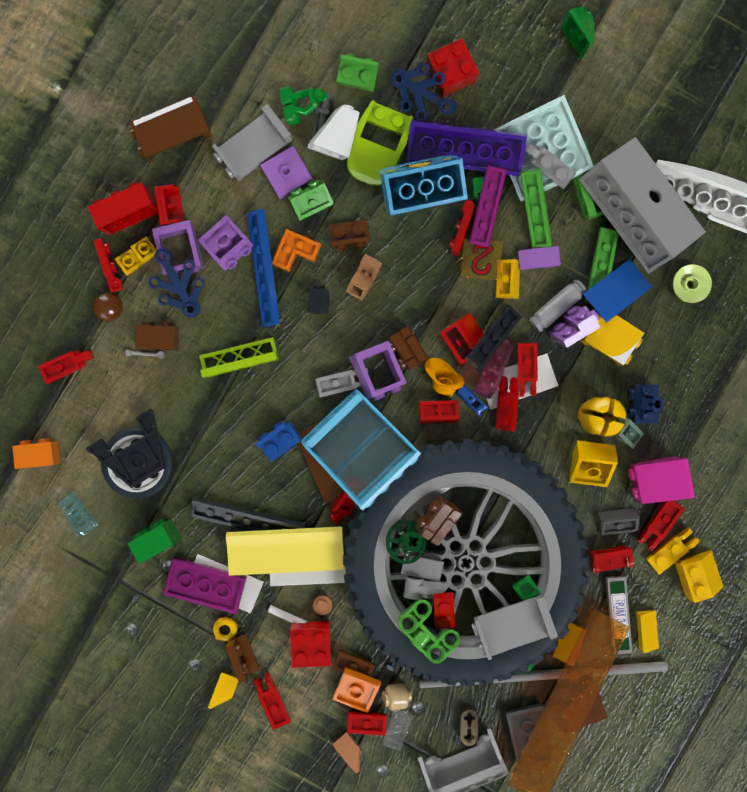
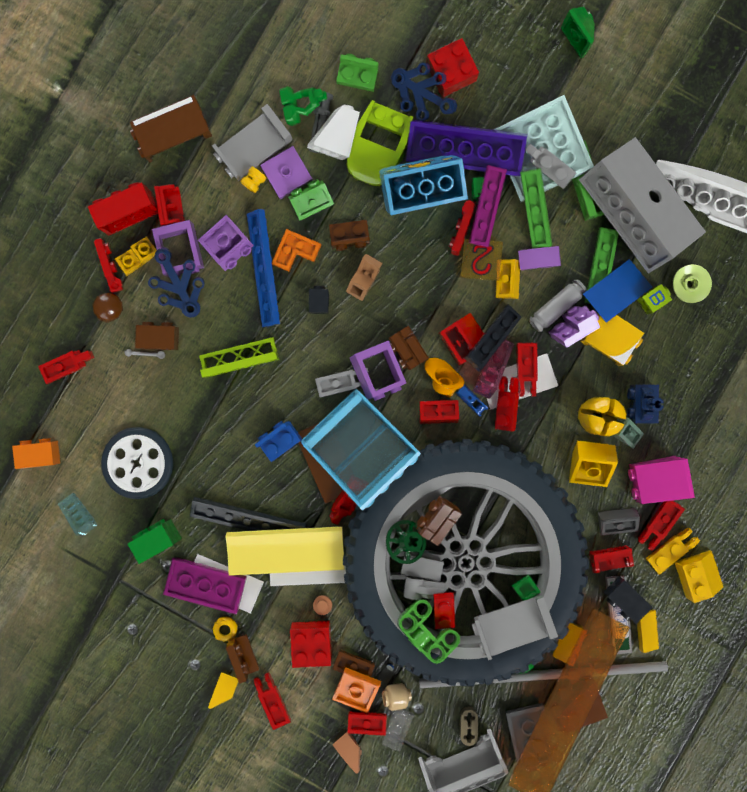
black wing [86,409,166,488] -> none
white piece [268,605,308,623] -> none
none -> yellow wheel [240,166,267,193]
none -> black brick [604,576,653,624]
none -> lime brick [637,284,672,315]

